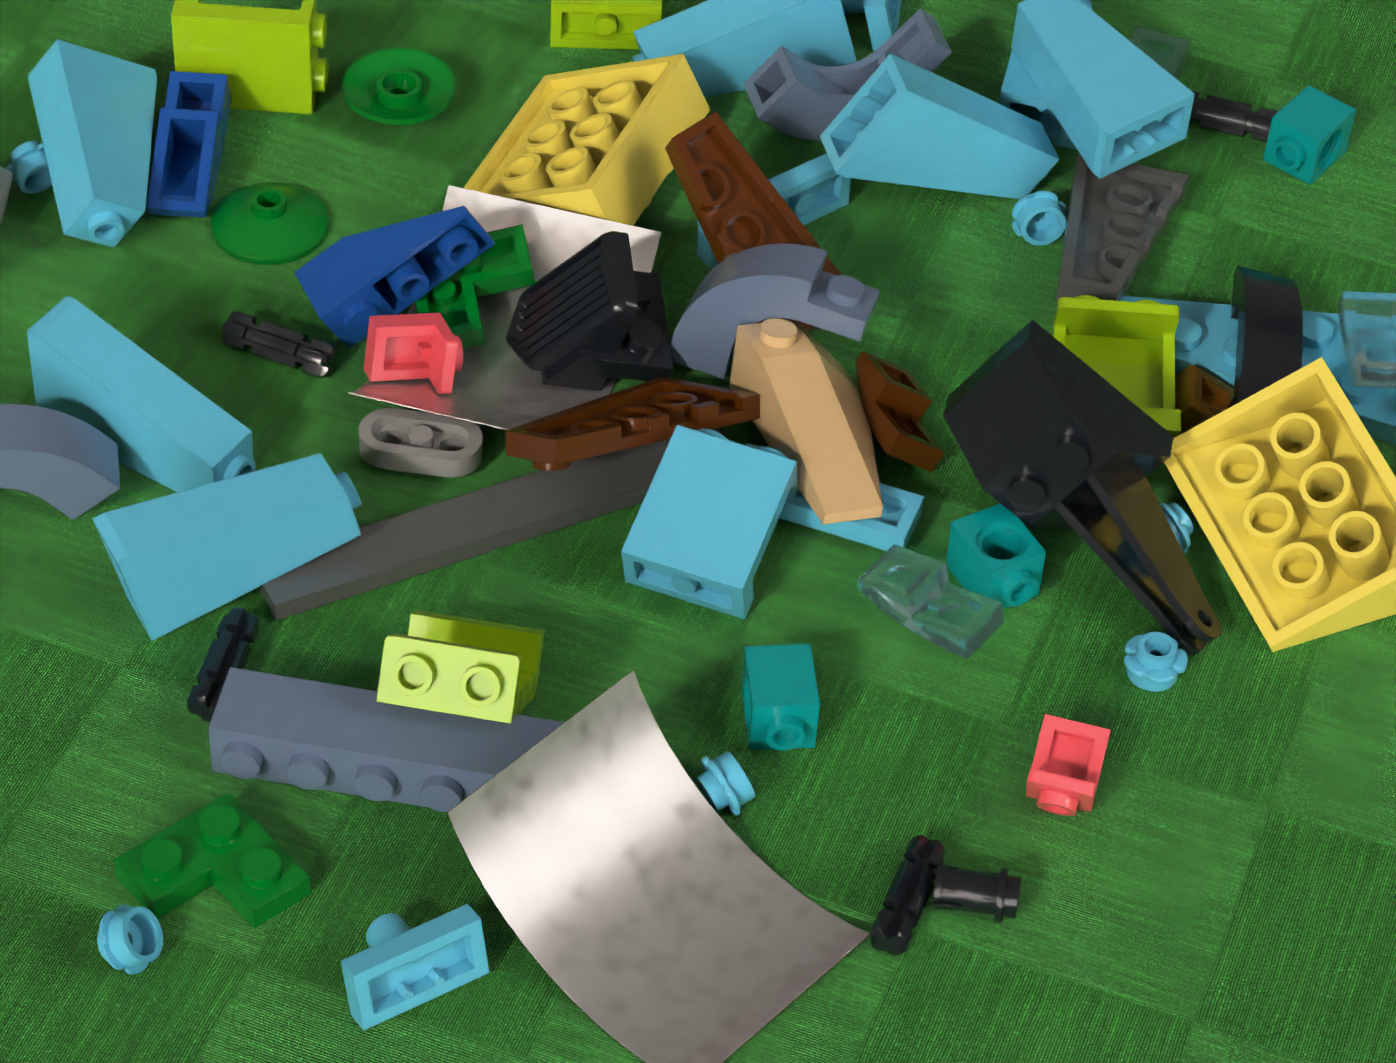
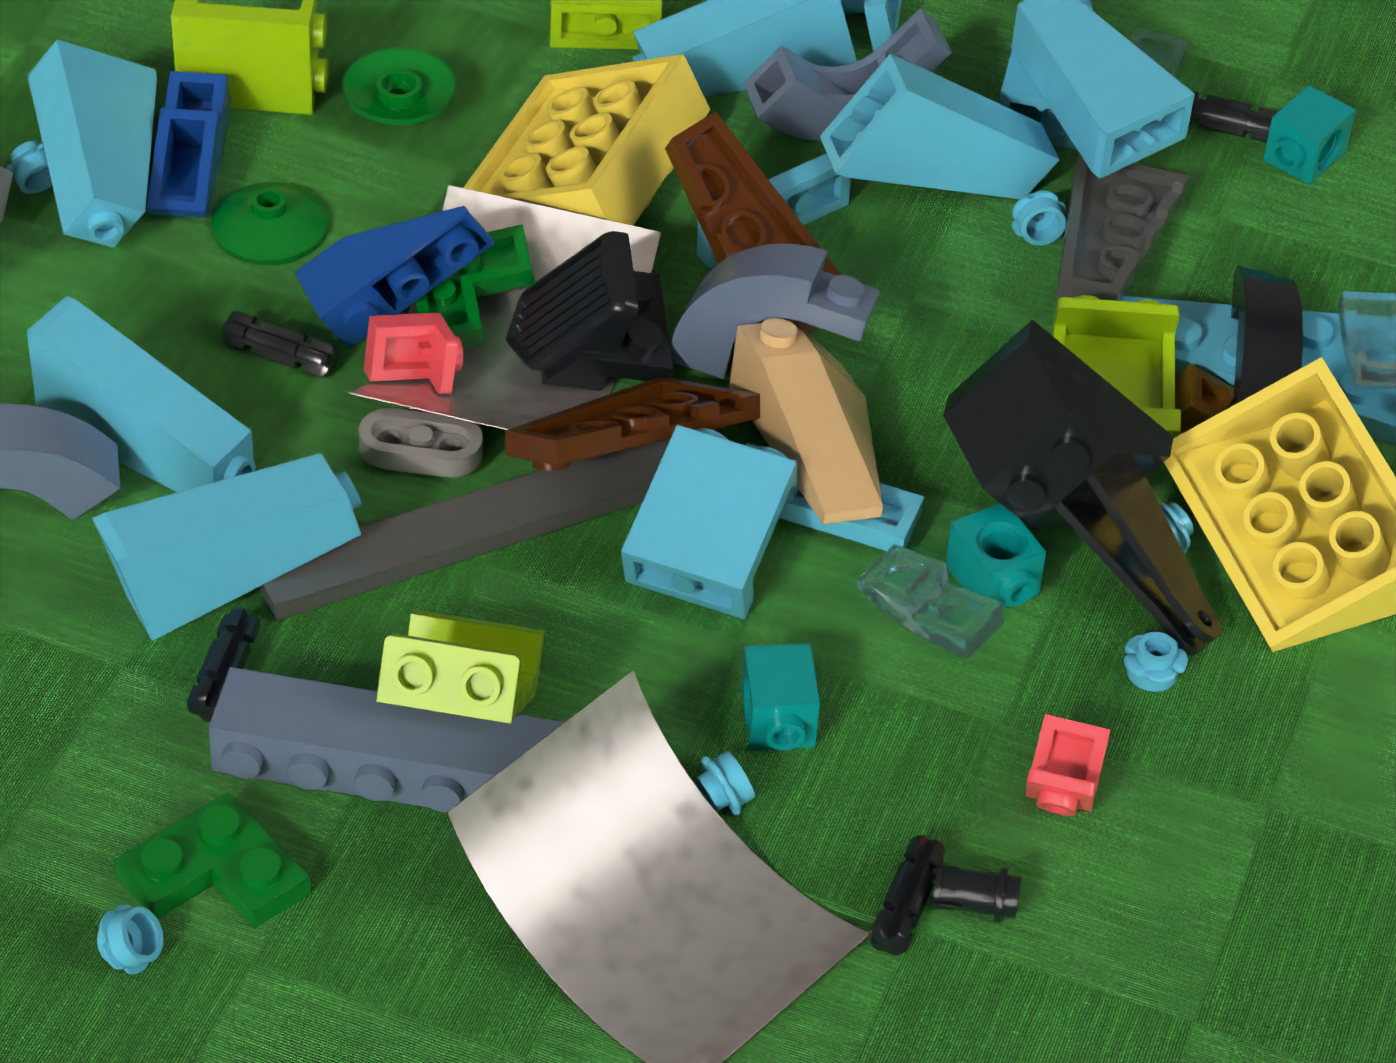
medium azure tile [341,904,490,1031] -> none
reddish brown slope [856,351,945,472] -> none

